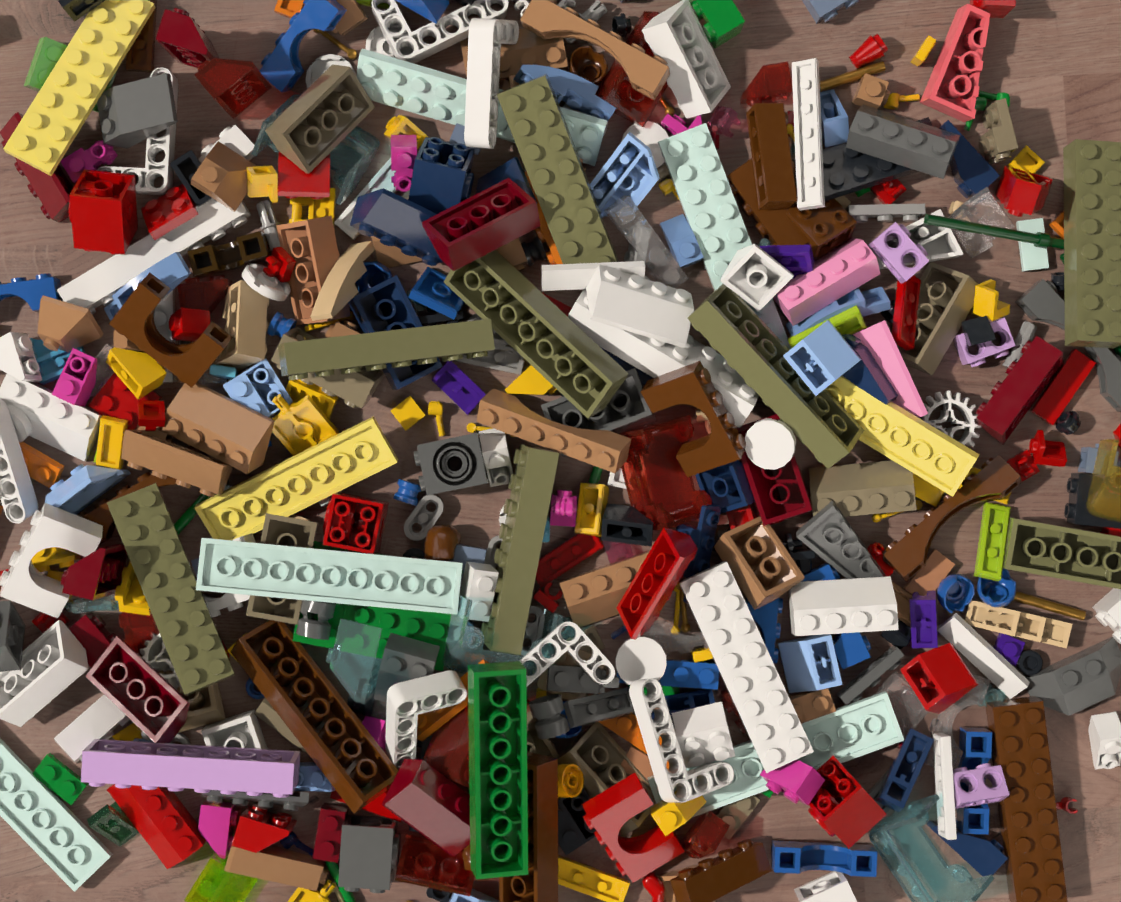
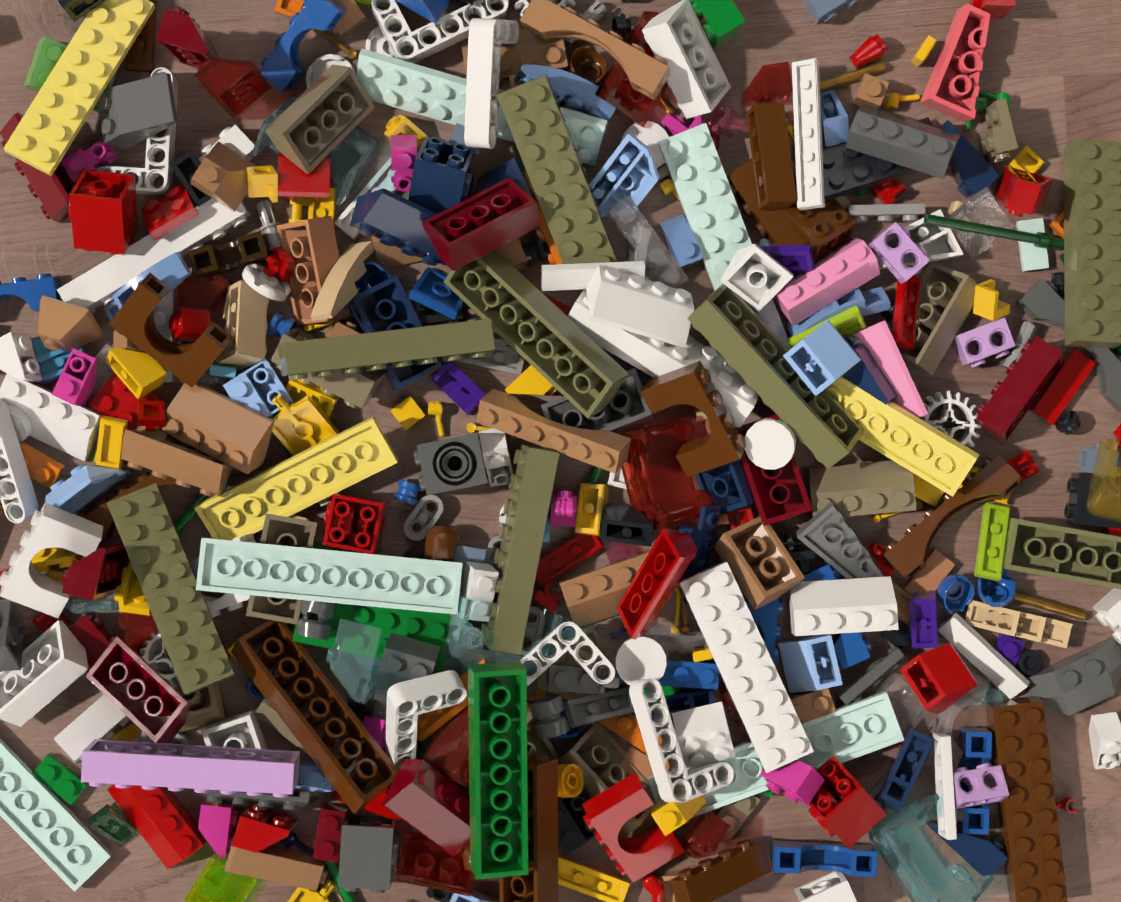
black slope [961,316,996,347] -> none
red bracket [1029,430,1067,467] -> none

